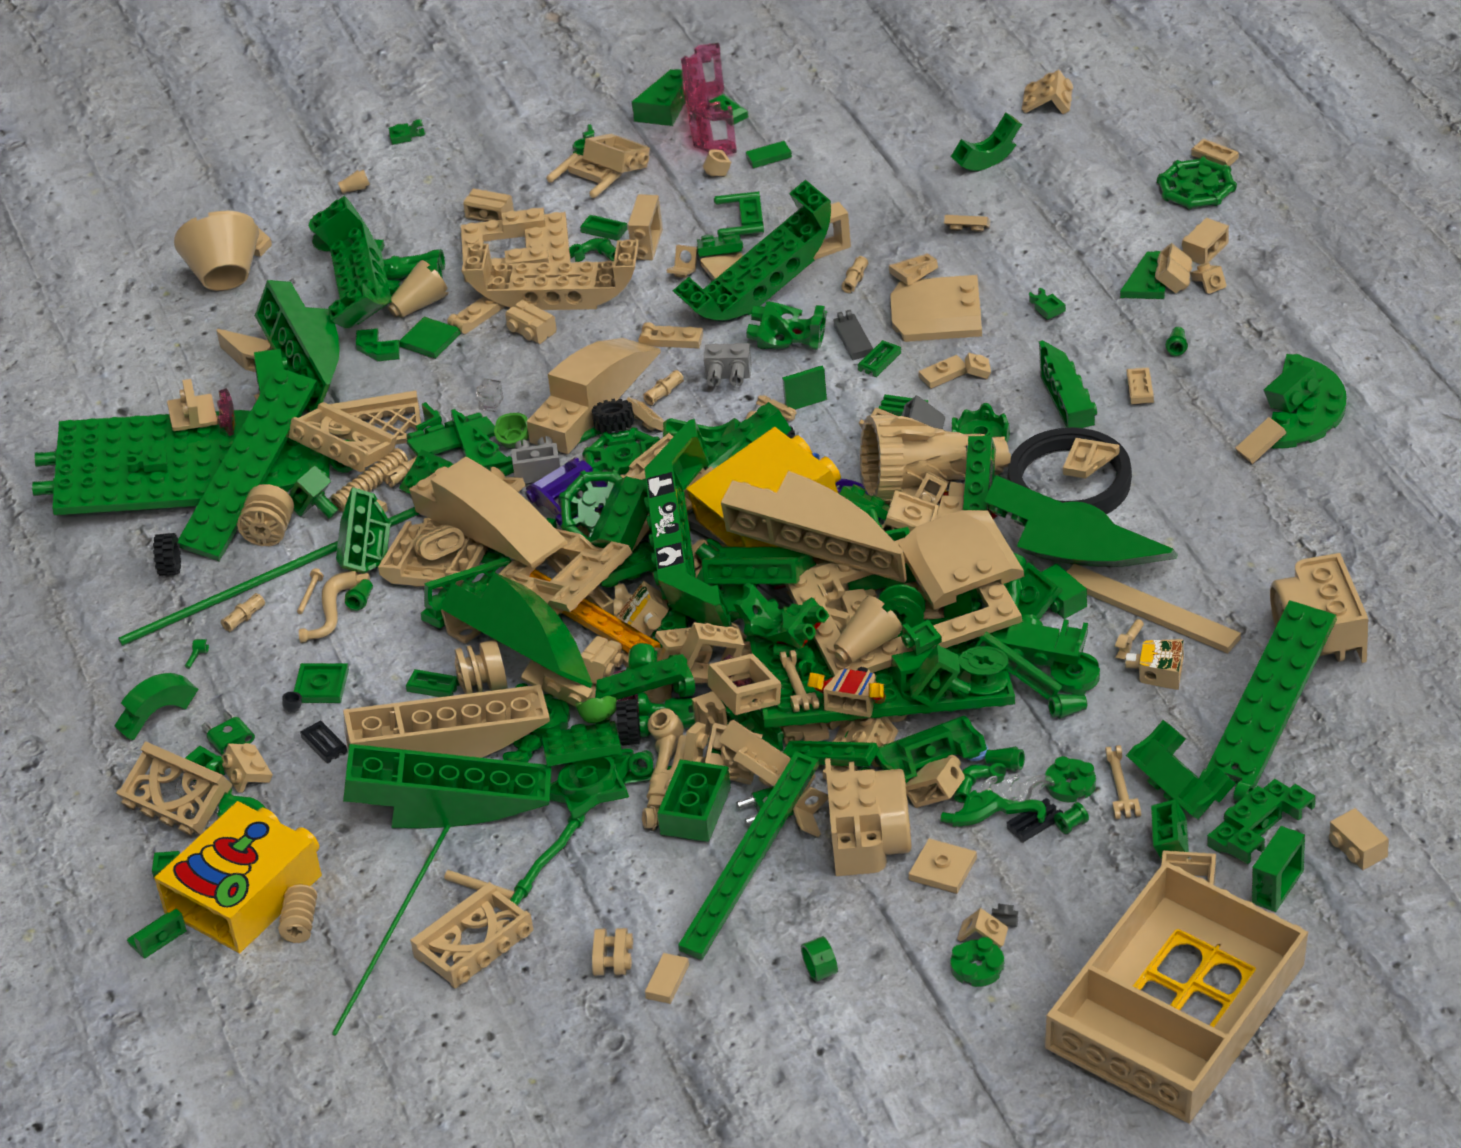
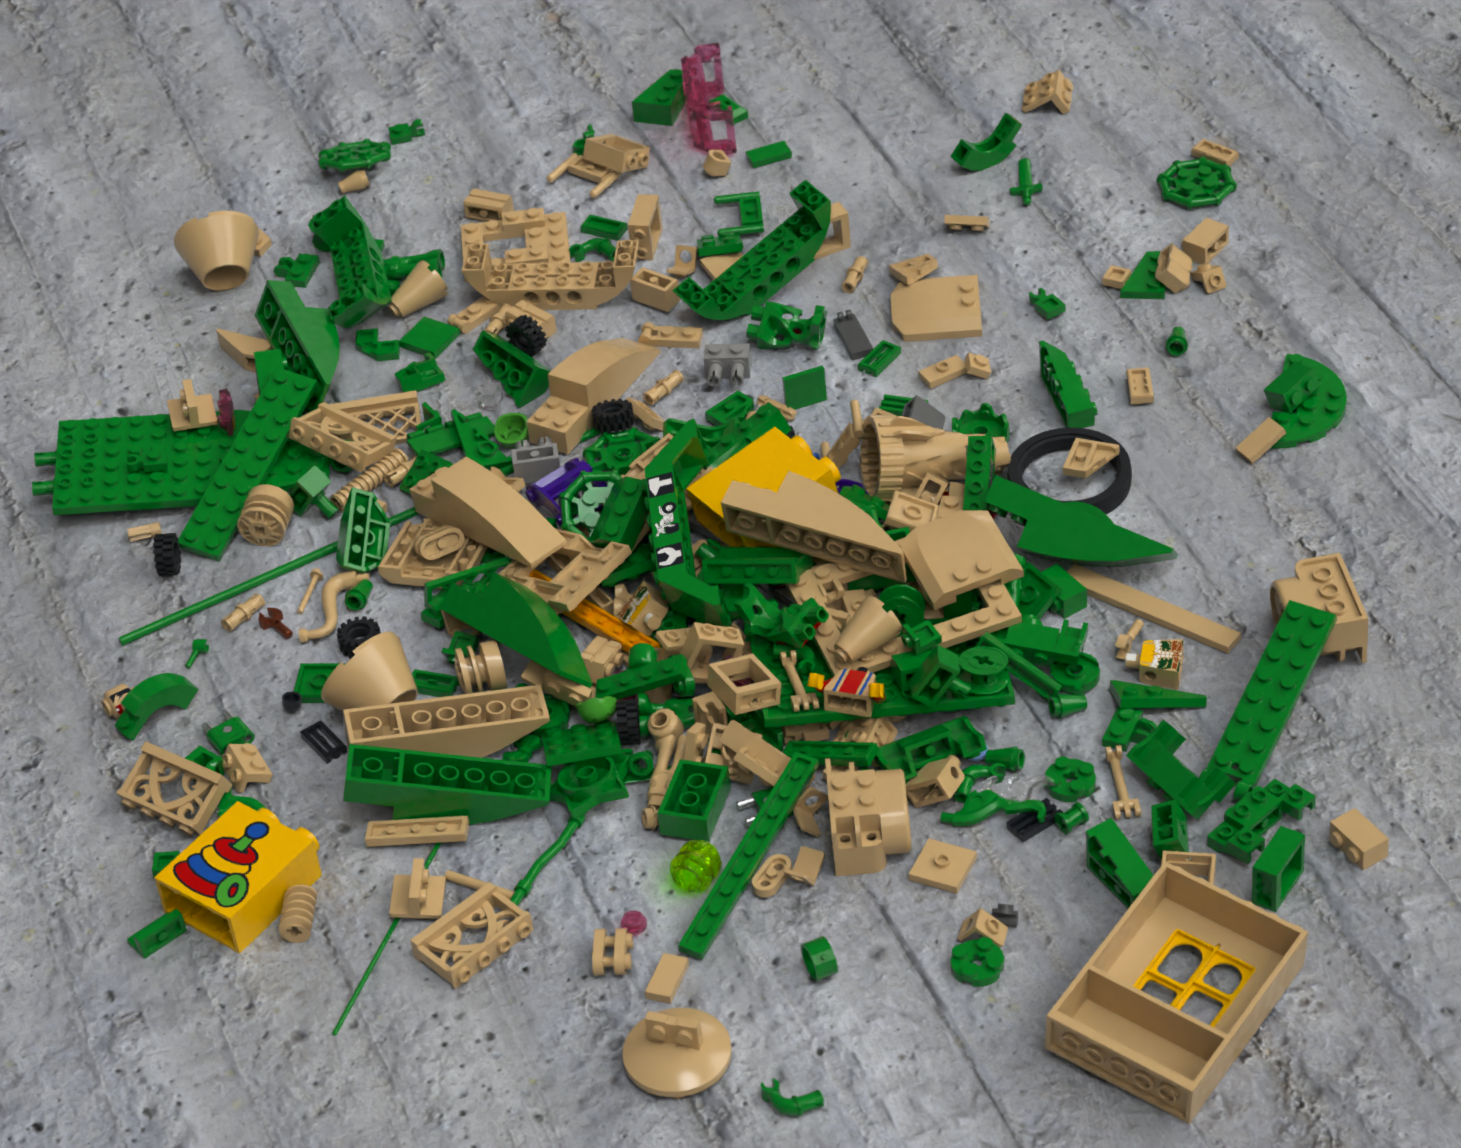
none -> tan head [101,683,134,719]
none -> tan piece [127,522,162,542]
none -> copper bar [258,608,293,639]
none -> green hinge [274,254,320,288]
none -> green plate [318,139,391,172]
none -> tan cone [321,631,418,712]
none -> black tyre [337,616,381,659]
none -> tan plate [365,816,469,847]
none -> tan bracket [389,858,446,919]
none -> green slope [394,352,446,393]
none -> green bracket [441,631,480,665]
none -> green wedge [472,330,551,408]
none -> tan pin [484,304,511,335]
none -> black tyre [506,315,547,357]
none -> clear pink plate [621,911,647,935]
none -> tan bracket [622,1008,732,1099]
none -> tan brick [630,267,680,312]
none -> clear neon green piece [670,840,722,893]
none -> green wing [705,390,754,426]
none -> tan plate [752,854,792,897]
none -> green piece [761,1078,824,1117]
none -> tan bracket [783,846,825,886]
none -> tan plate [820,399,864,470]
none -> green sword [1009,158,1043,206]
none -> green wedge [1086,817,1154,909]
none -> tan plate [1102,265,1131,289]
none -> green hinge [1102,705,1157,752]
none -> green wing [1109,680,1207,708]

